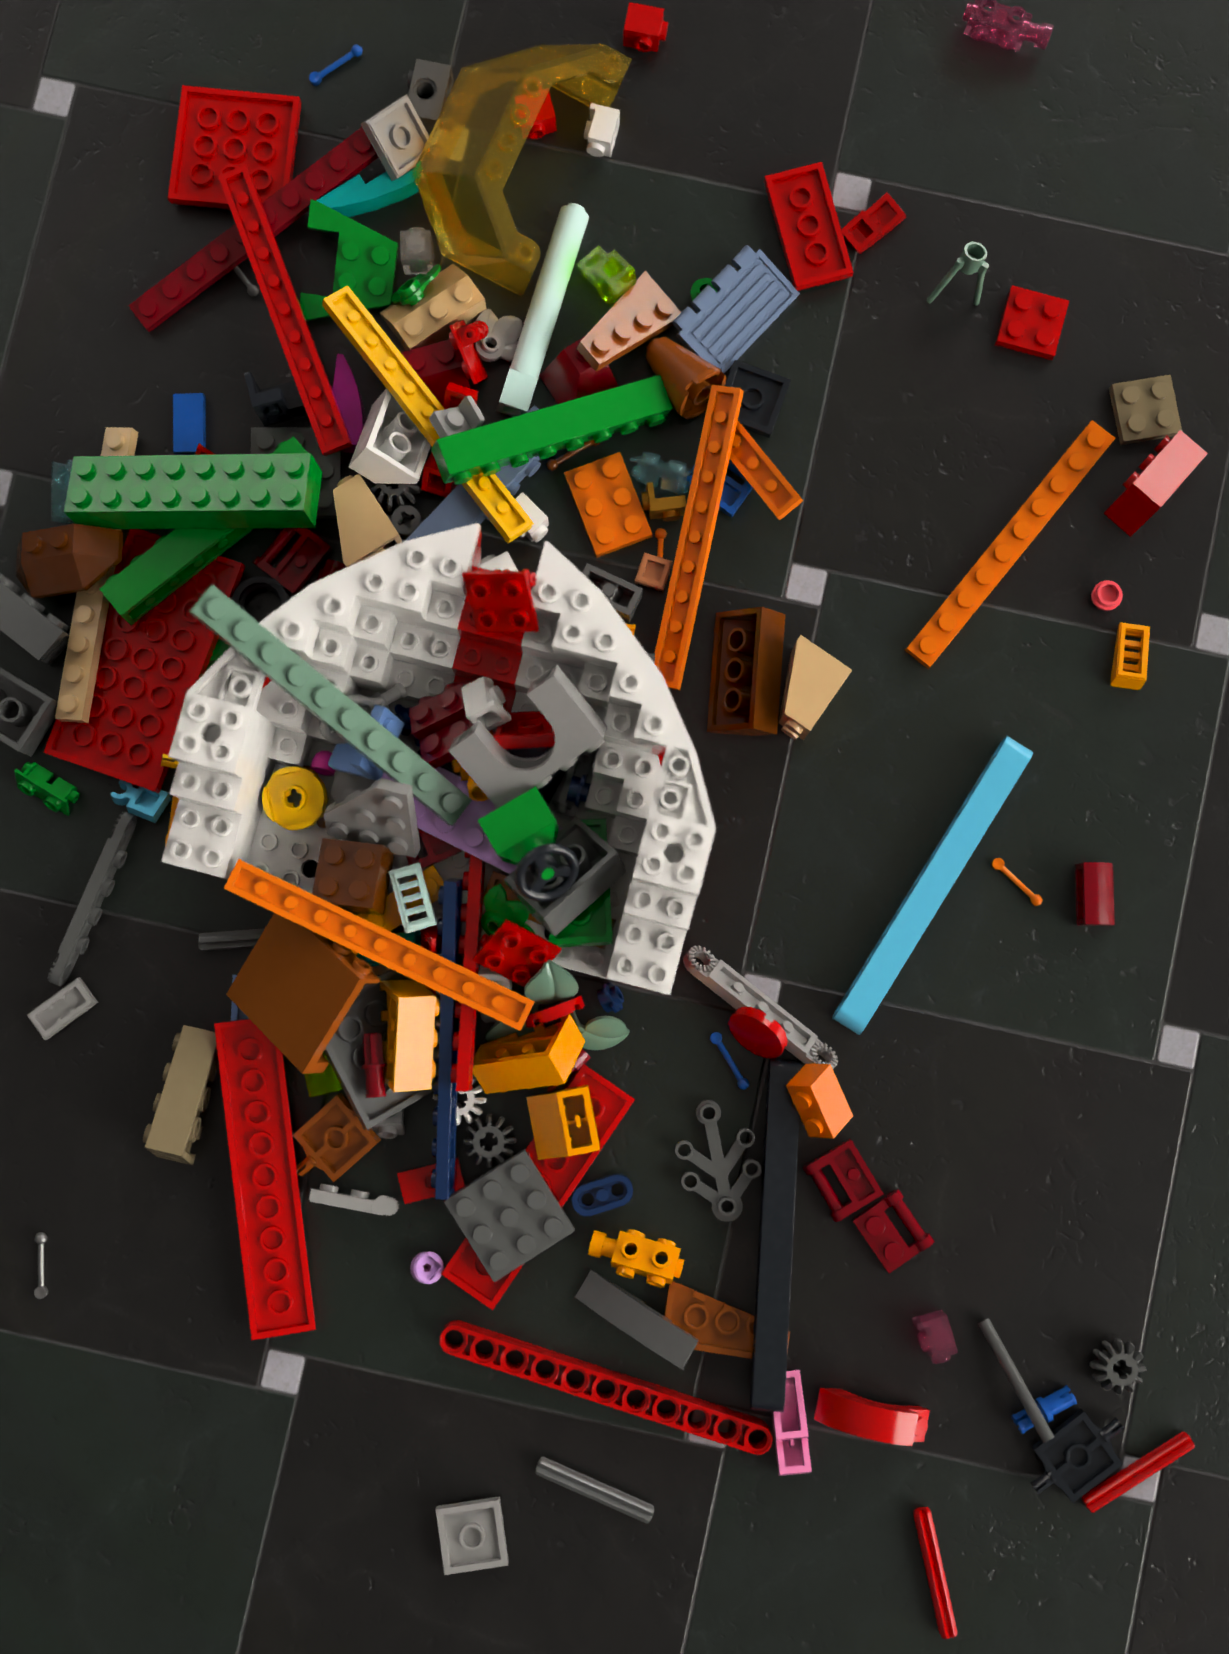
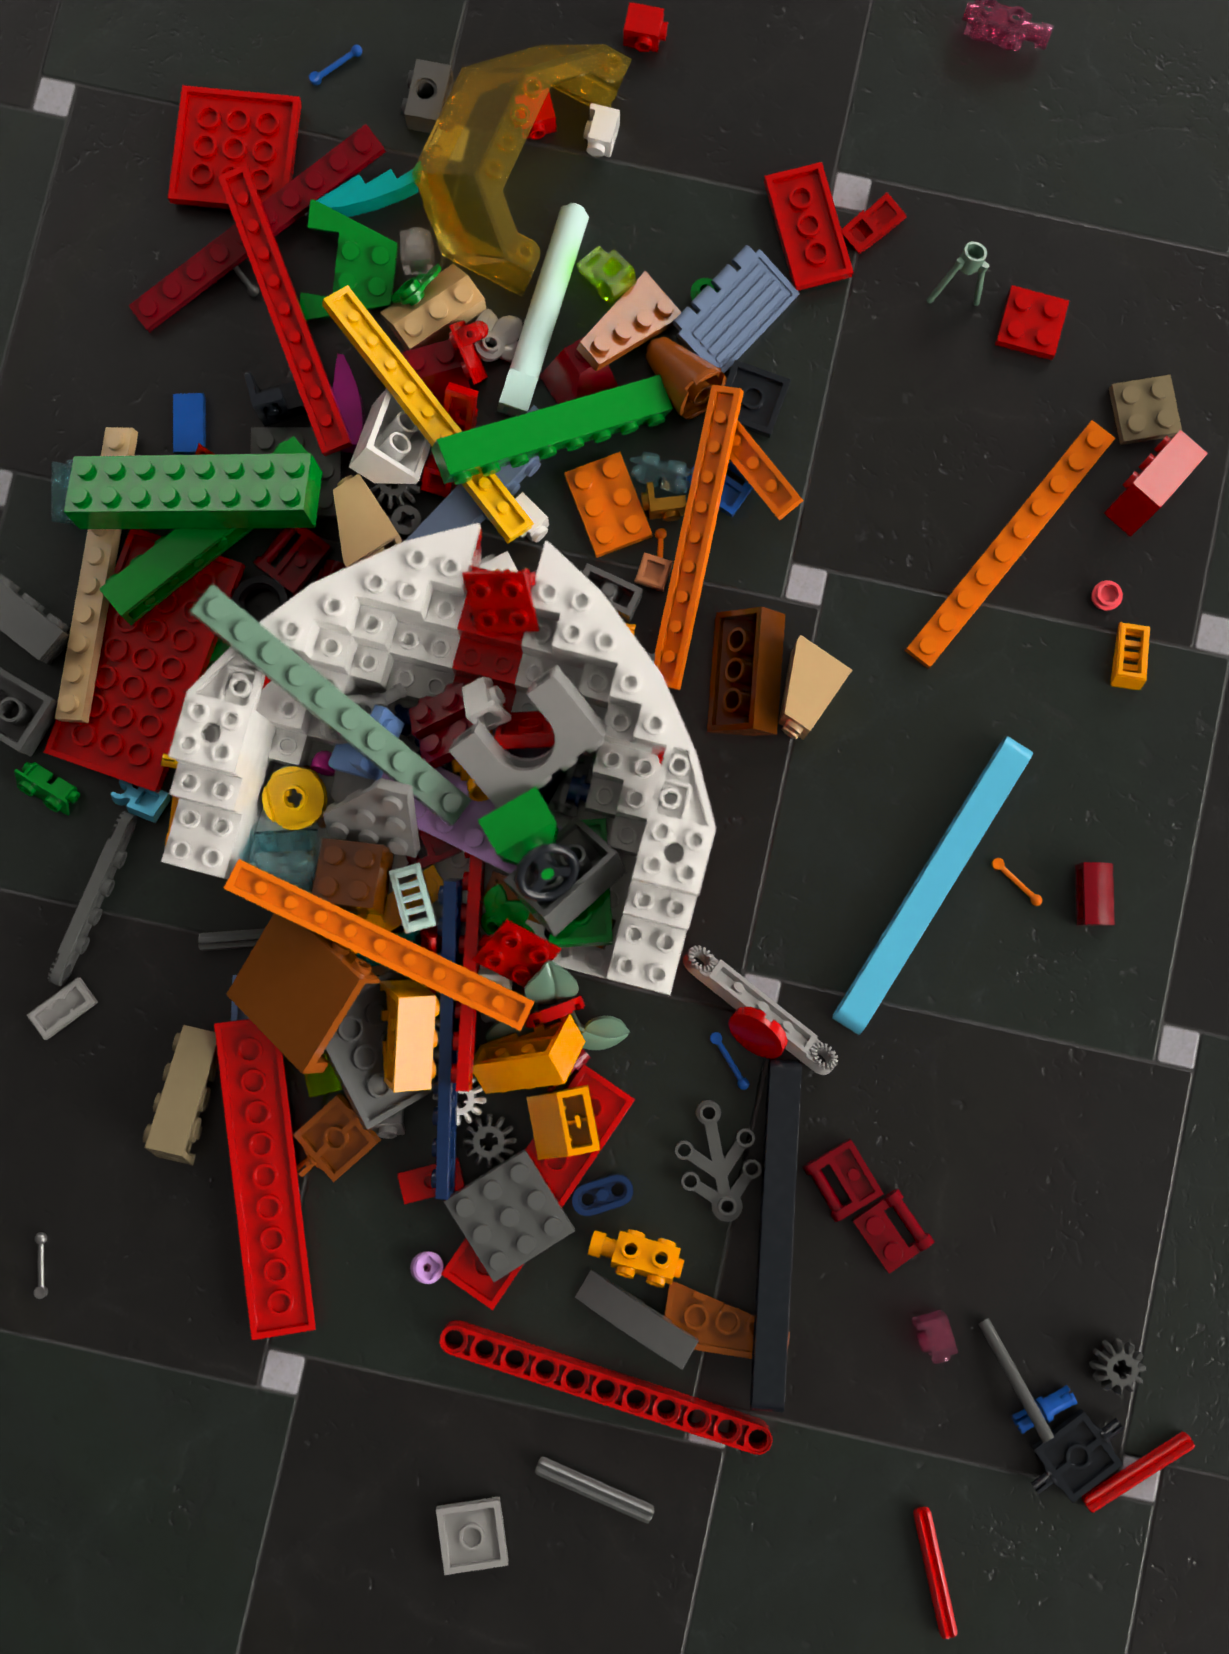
reddish brown wedge [16,524,123,599] -> none
light grey hinge [309,1183,400,1216] -> none
light grey tile [361,94,437,181] -> none
dark red axle [361,1032,387,1098] -> none
light grey bracket [429,396,485,438] -> none
reddish brown hinge [546,440,601,471] -> none
dark blue plate [597,981,624,1013] -> none
bright pink slope [772,1370,812,1476] -> none
orange brick [786,1063,853,1139] -> none
red arch [814,1388,930,1446] -> none
none -> clear light blue slope [249,829,319,894]

